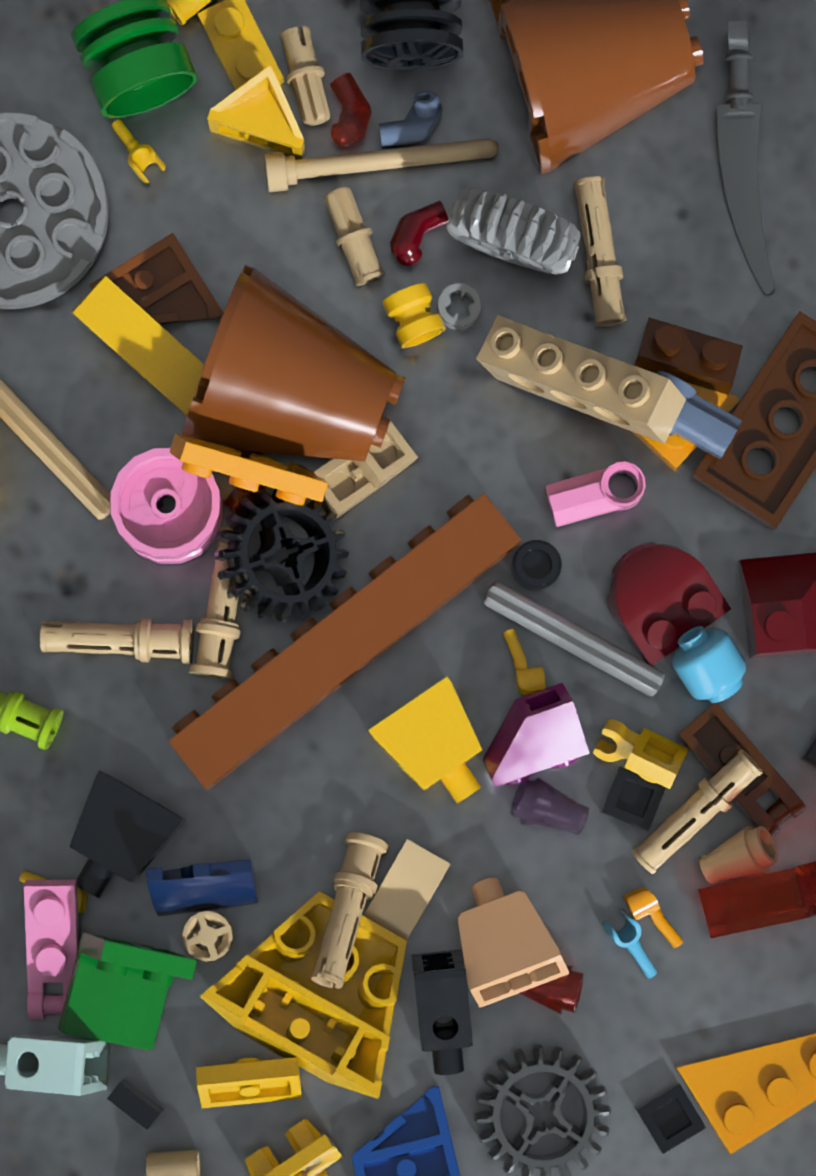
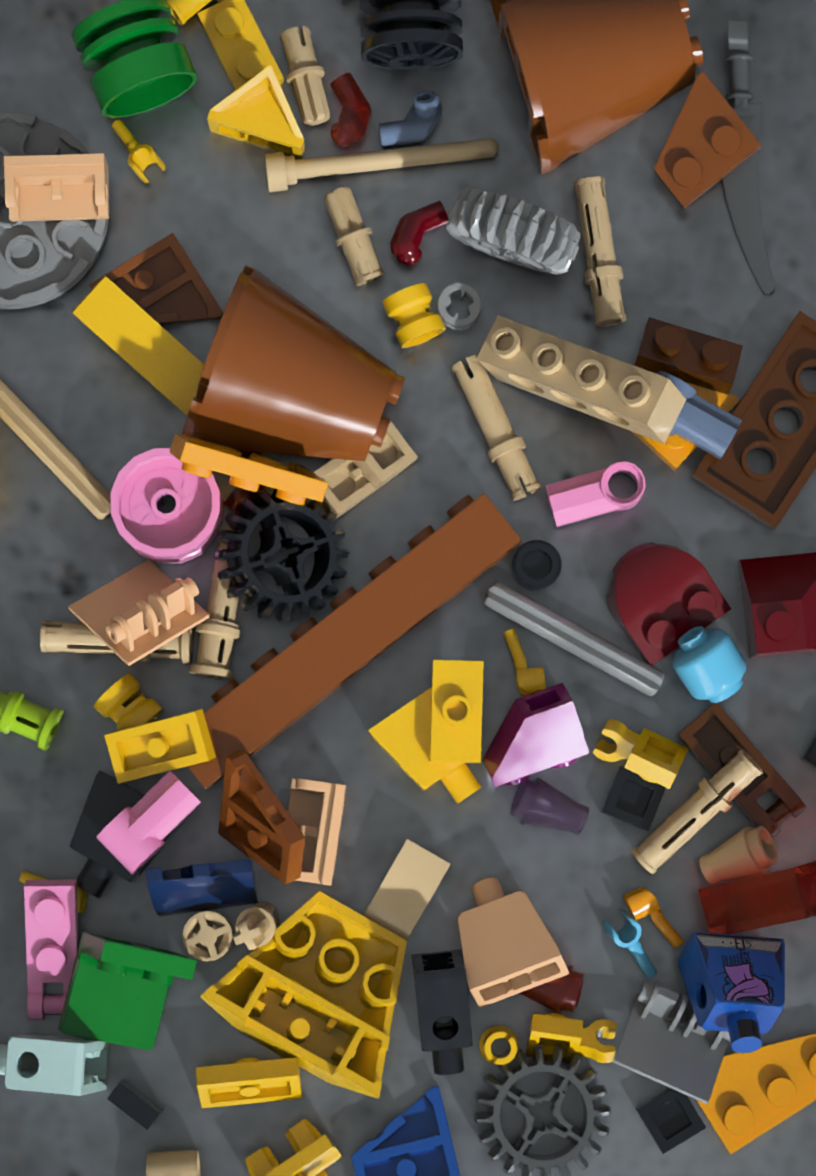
tan pin [311,832,389,989] -> none
none -> light nougat hinge [3,153,109,222]
none -> light nougat hinge [68,560,210,666]
none -> yellow wheel [93,673,164,730]
none -> bright pink piece [96,771,201,875]
none -> yellow plate [104,709,216,784]
none -> dark orange wing [218,750,306,885]
none -> tan axle [233,902,280,950]
none -> light nougat hinge [287,778,347,886]
none -> yellow plate [430,660,484,763]
none -> tan pin [451,354,542,501]
none -> yellow pin [479,1025,519,1065]
none -> yellow plate [525,1013,617,1063]
none -> light grey hinge [613,981,730,1104]
none -> dark orange wing [654,72,762,208]
none -> blue torso [677,932,785,1053]

